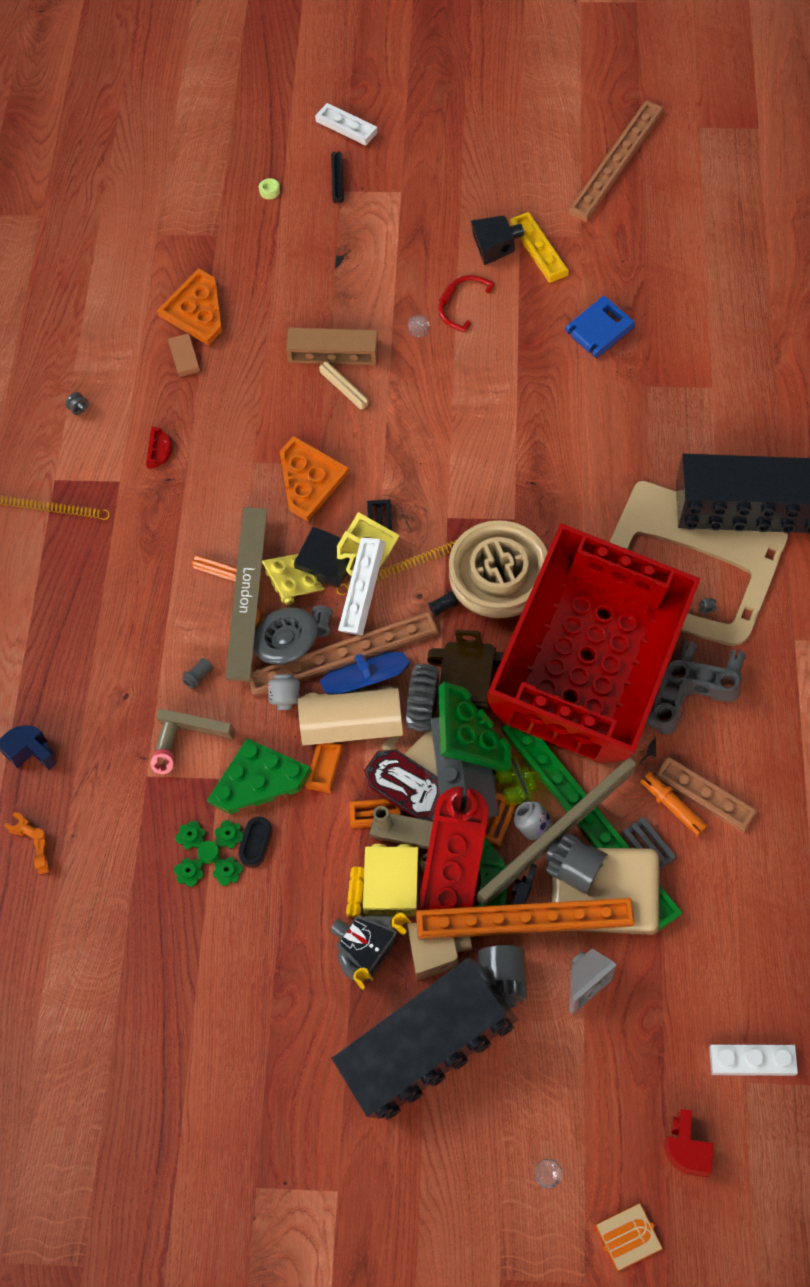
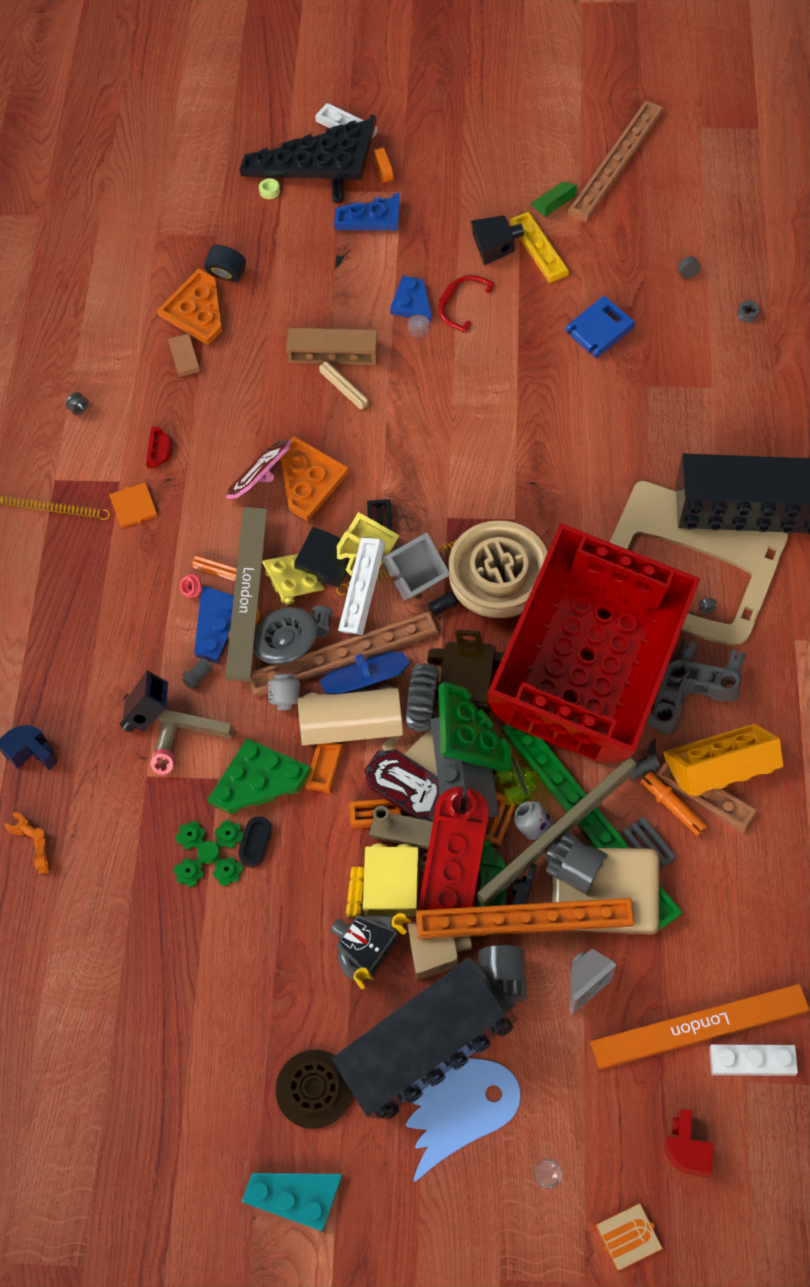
none -> orange piece [109,482,158,529]
none -> black torso [120,670,168,732]
none -> coral plate [180,574,202,598]
none -> blue wing [194,585,234,664]
none -> black wheel [204,245,246,282]
none -> shield [226,440,292,499]
none -> black wing [239,115,376,180]
none -> teal wing [241,1173,343,1232]
none -> dark brown wheel [275,1050,353,1129]
none -> blue wing [334,192,400,231]
none -> orange beam [373,147,394,183]
none -> light grey piece [381,532,450,600]
none -> blue wing [390,275,432,323]
none -> light blue piece [406,1058,520,1182]
none -> green slope [531,182,577,217]
none -> orange tile [589,984,810,1070]
none -> dark grey pin [629,753,660,781]
none -> light orange slope [663,723,783,796]
none -> dark grey tile [677,256,701,279]
none -> dark grey bush [737,301,759,322]

